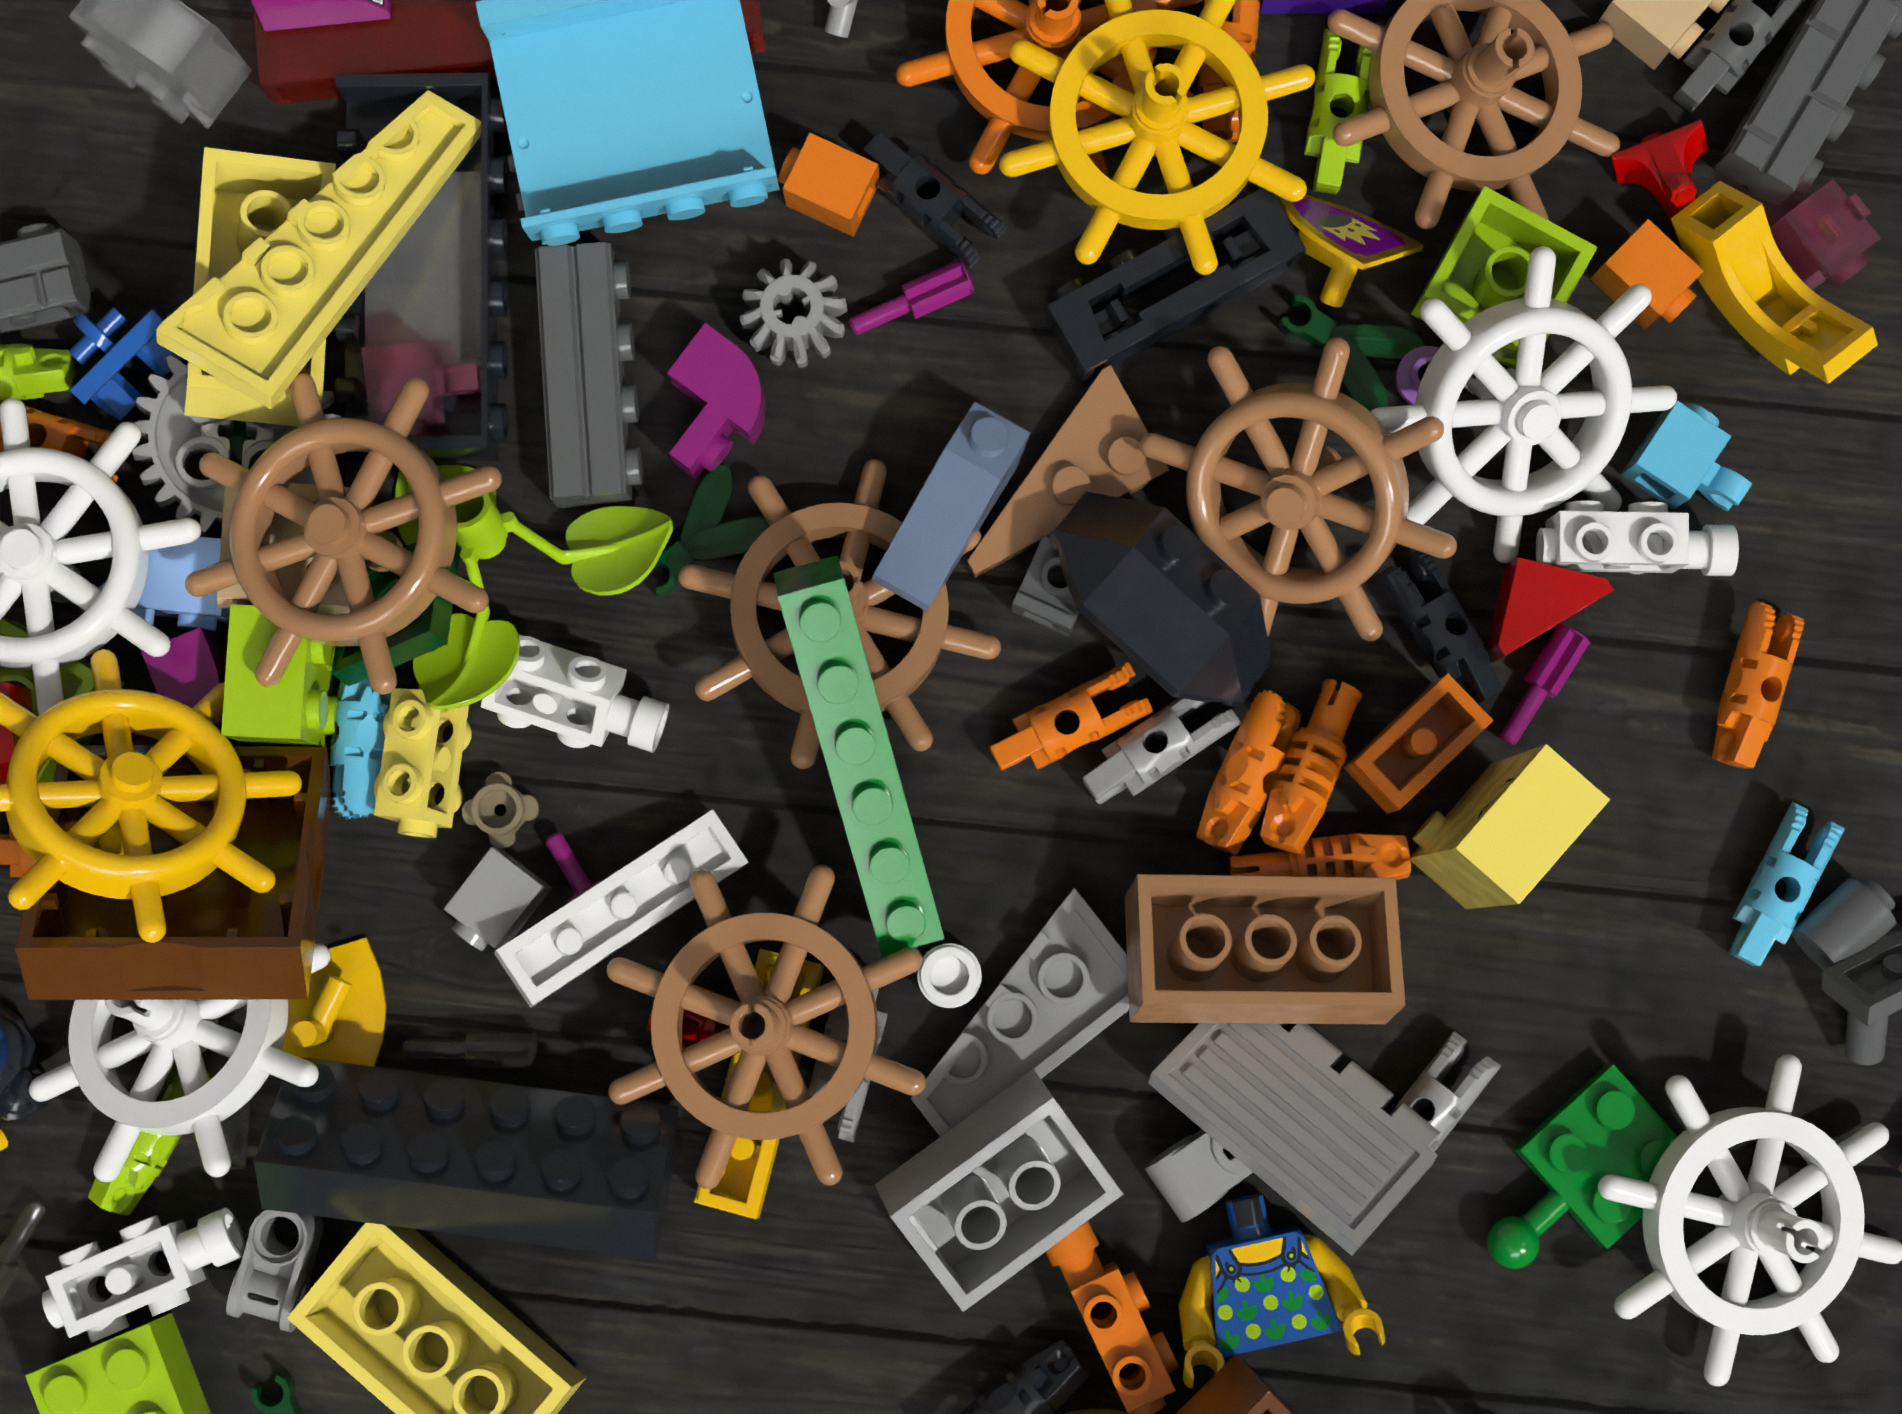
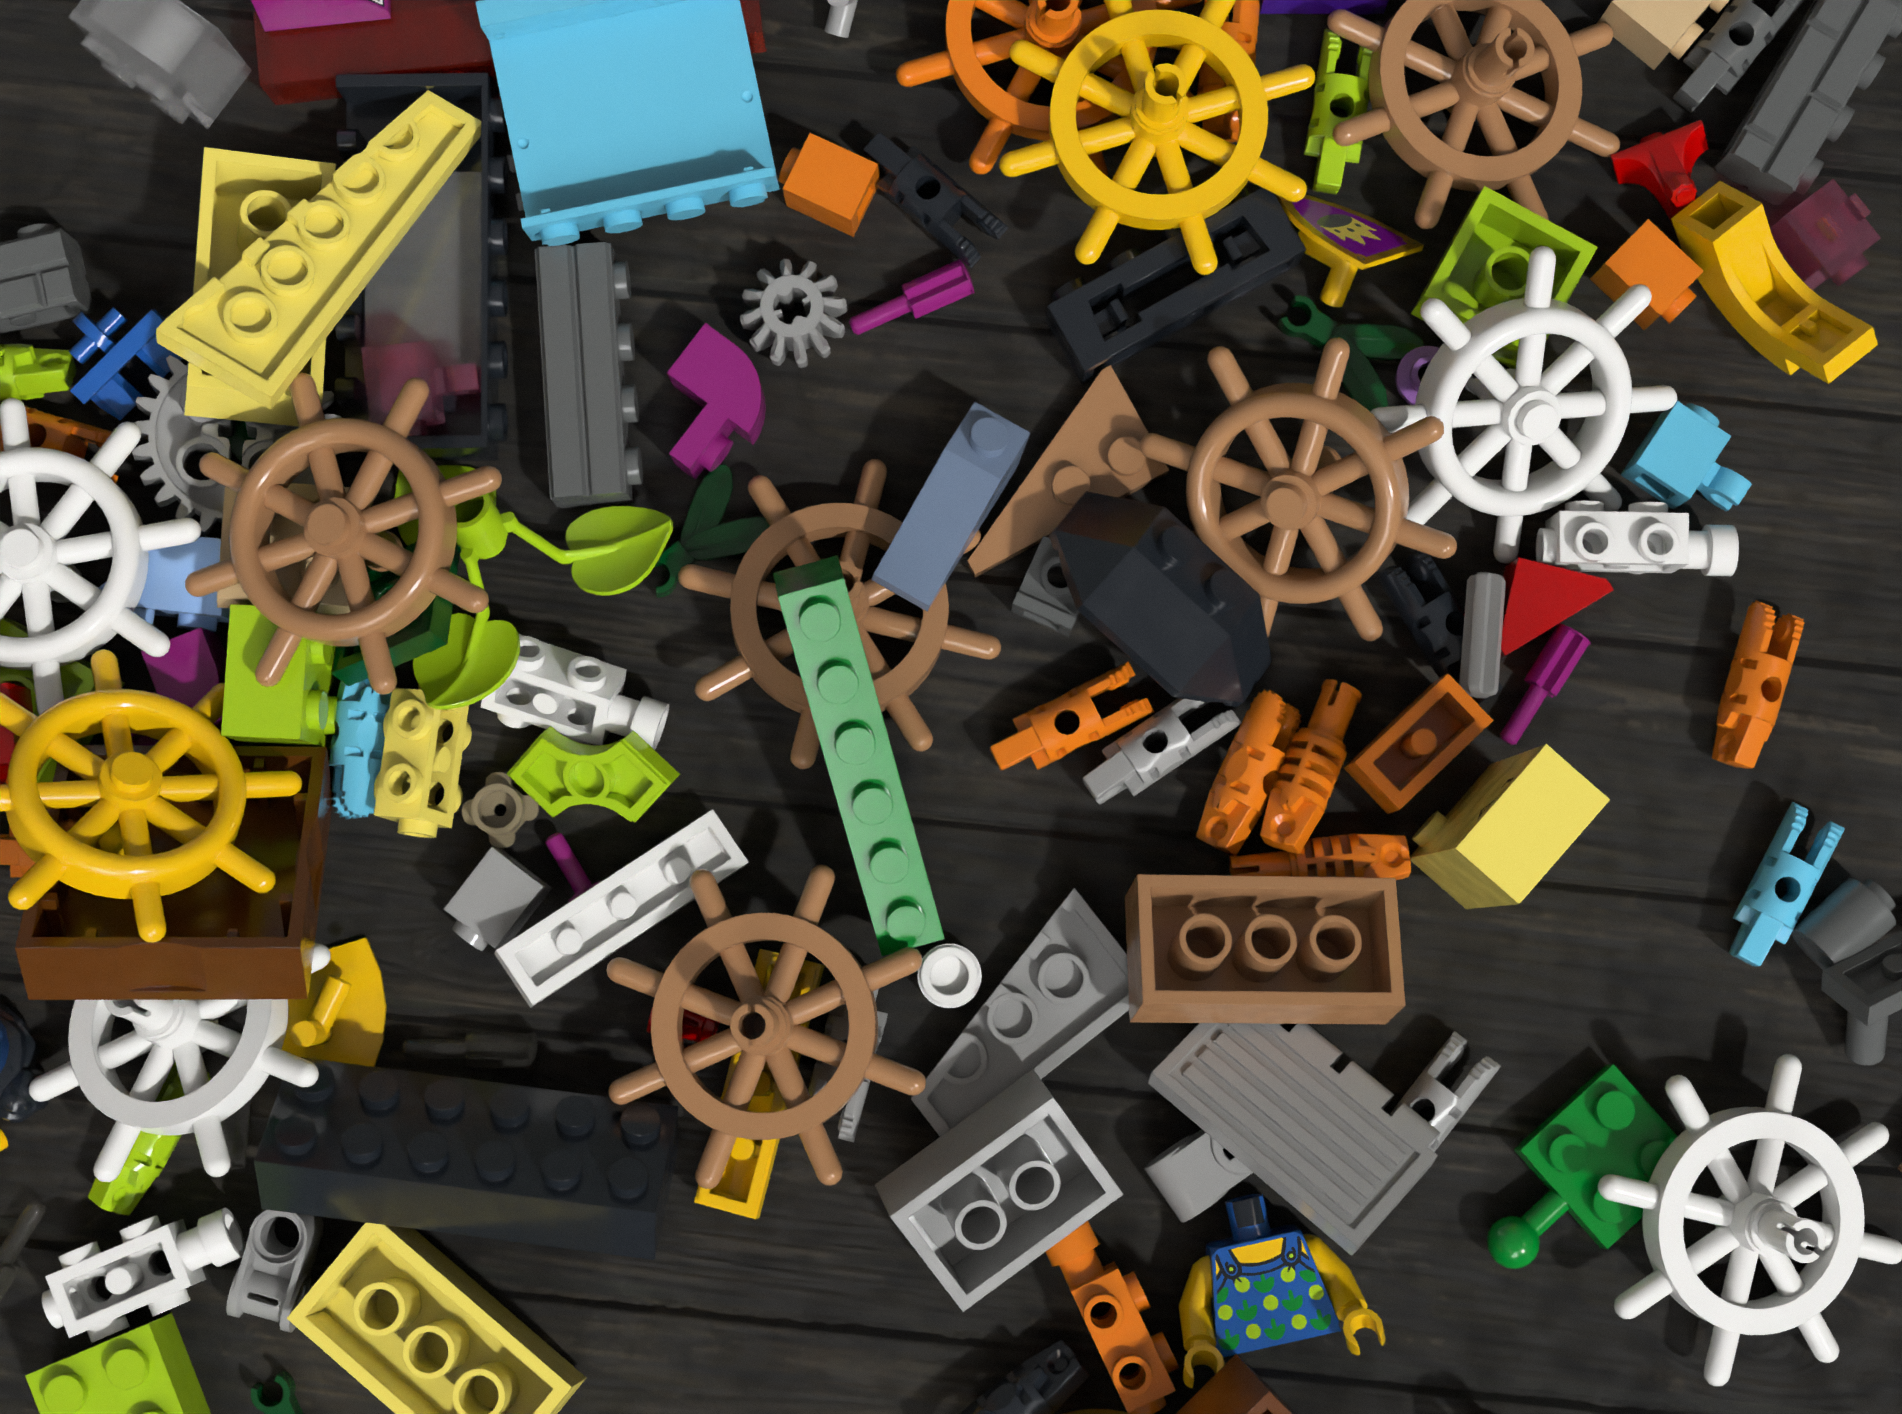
none -> lime tile [507,726,680,822]
none -> light grey axle [1459,572,1506,698]

